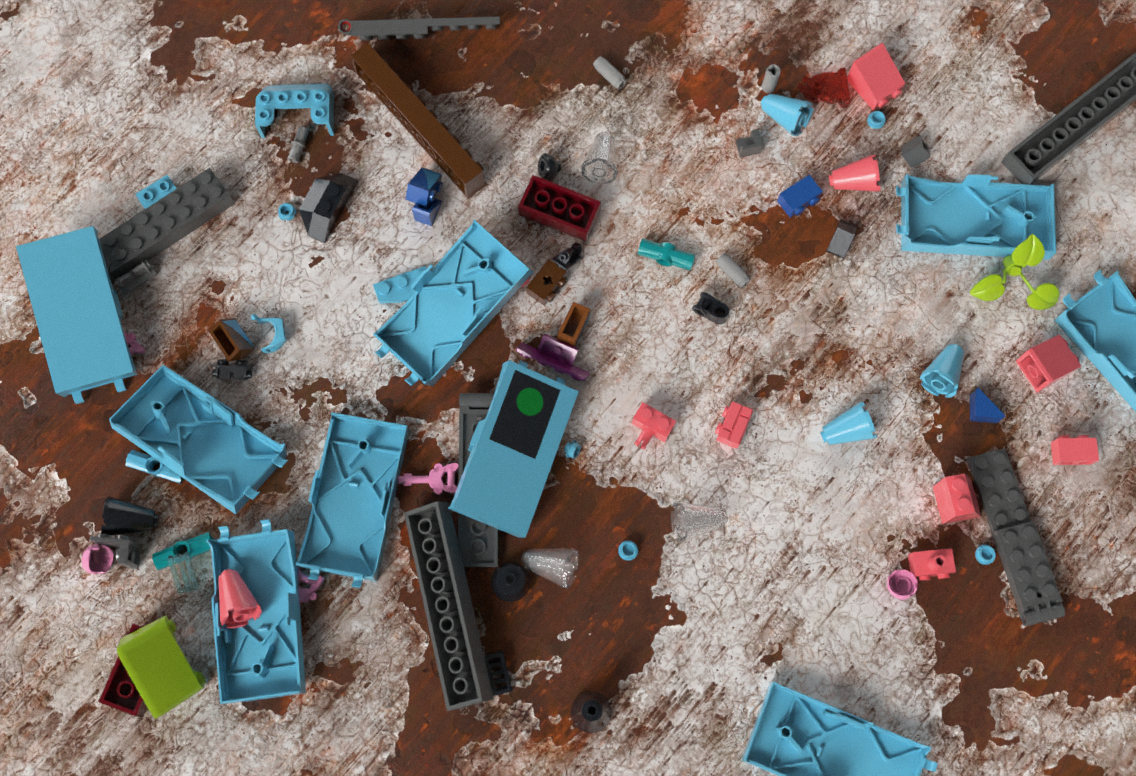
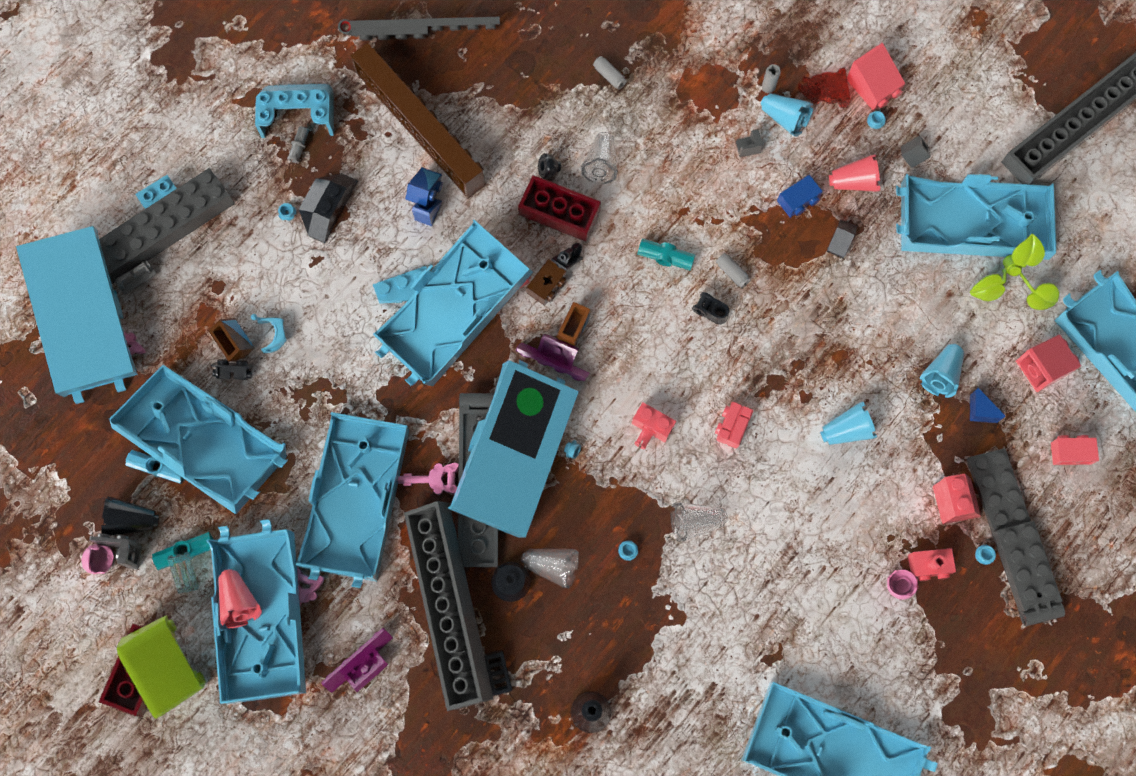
none -> magenta bracket [321,628,393,693]

